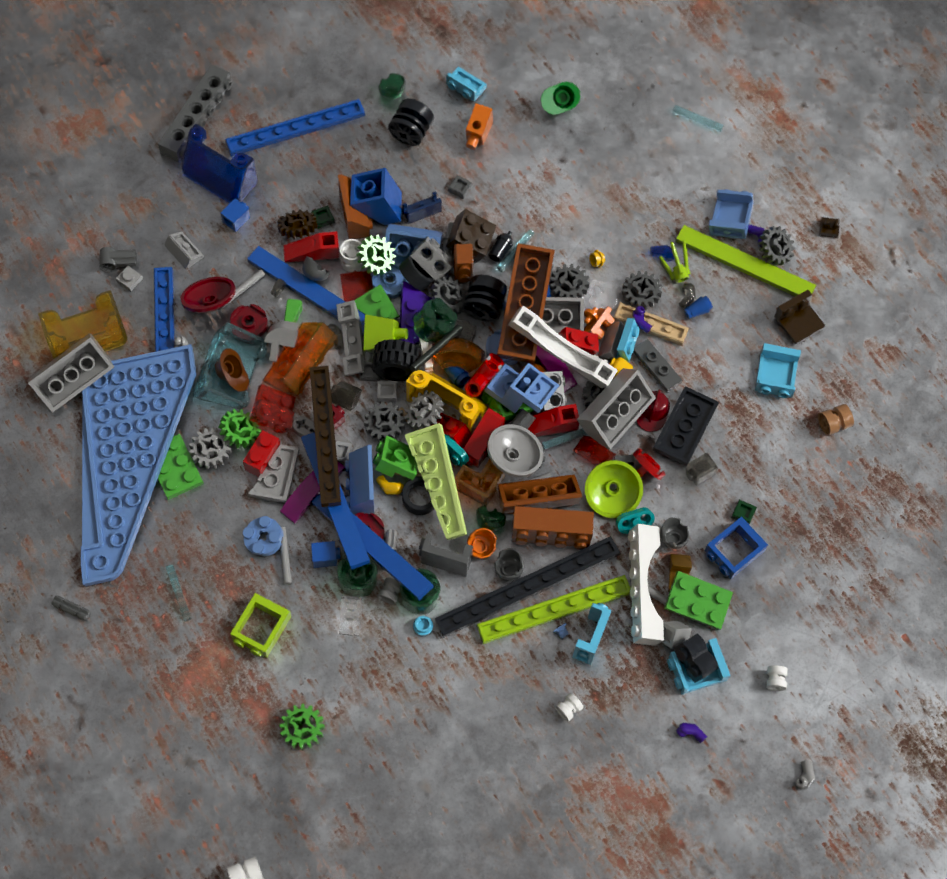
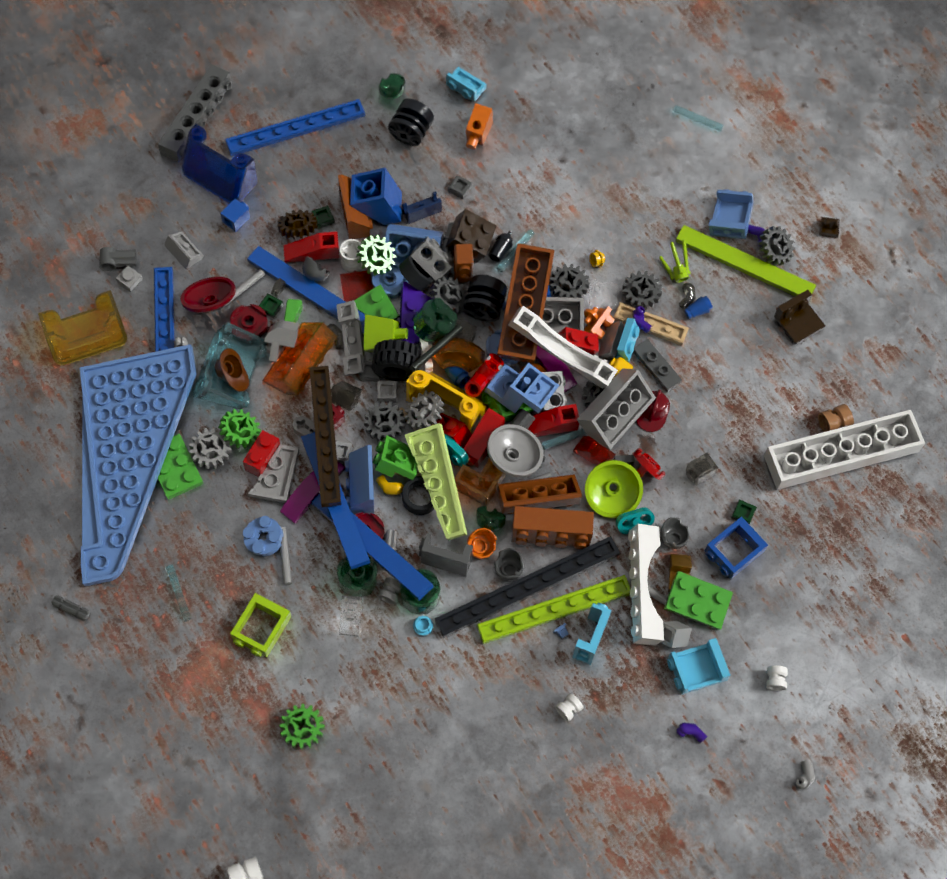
light grey slope [28,333,114,413] -> none
clear red plate [250,384,296,433] -> none
blue brick [311,541,341,568] -> none
green piece [541,82,581,115] -> none
clear blue arm [650,245,674,261] -> none
black plate [653,386,719,466] -> none
black brick [674,633,719,683] -> none
medium azure panel [755,343,801,398] -> none
none -> dark green tile [259,293,284,319]
none -> white brick [764,410,925,490]

